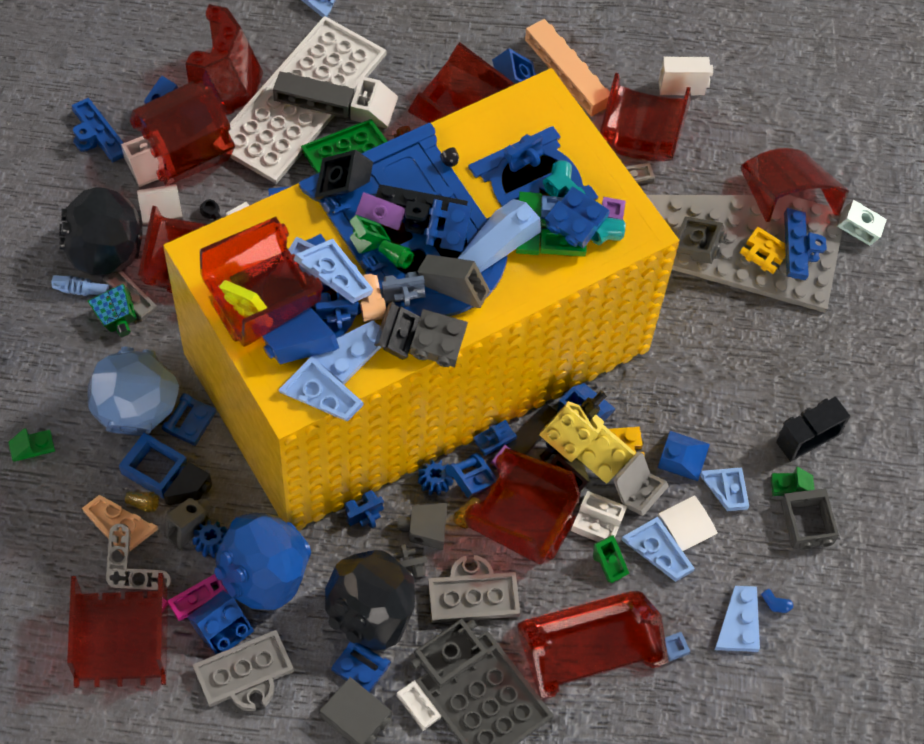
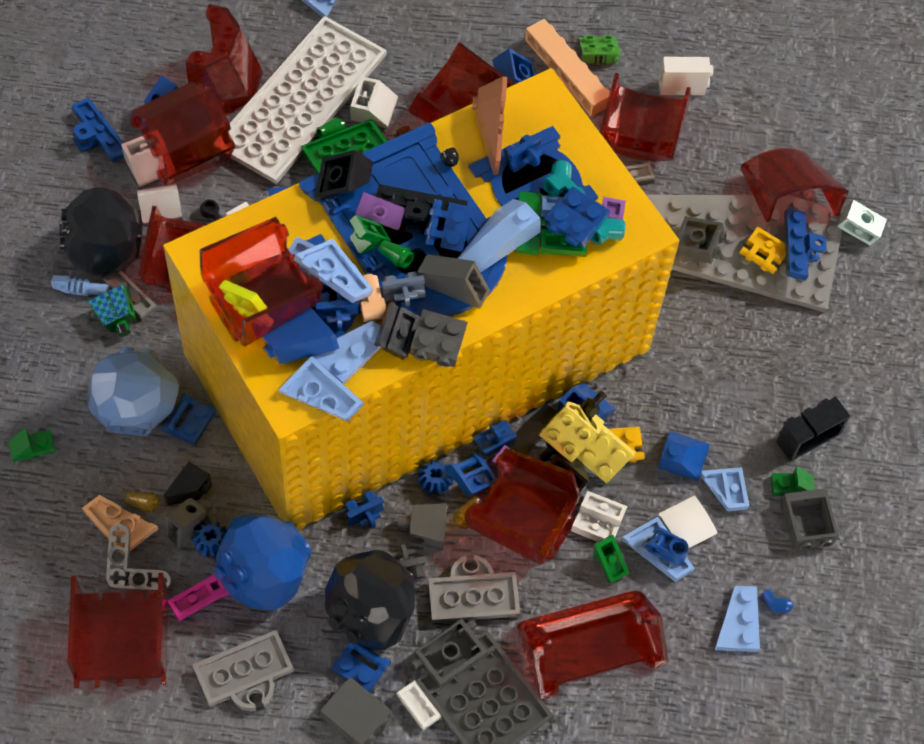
blue window [119,433,188,499] -> none
blue slope [187,590,254,655] -> none
dark grey brick [273,71,354,118] -> none
light grey bracket [614,452,669,516] -> none
medium blue plate [660,632,690,662] -> none
none -> green cone [316,117,346,138]
none -> nougat wedge [472,77,507,175]
none -> bright green hinge [579,35,621,64]
none -> blue piece [645,527,689,564]

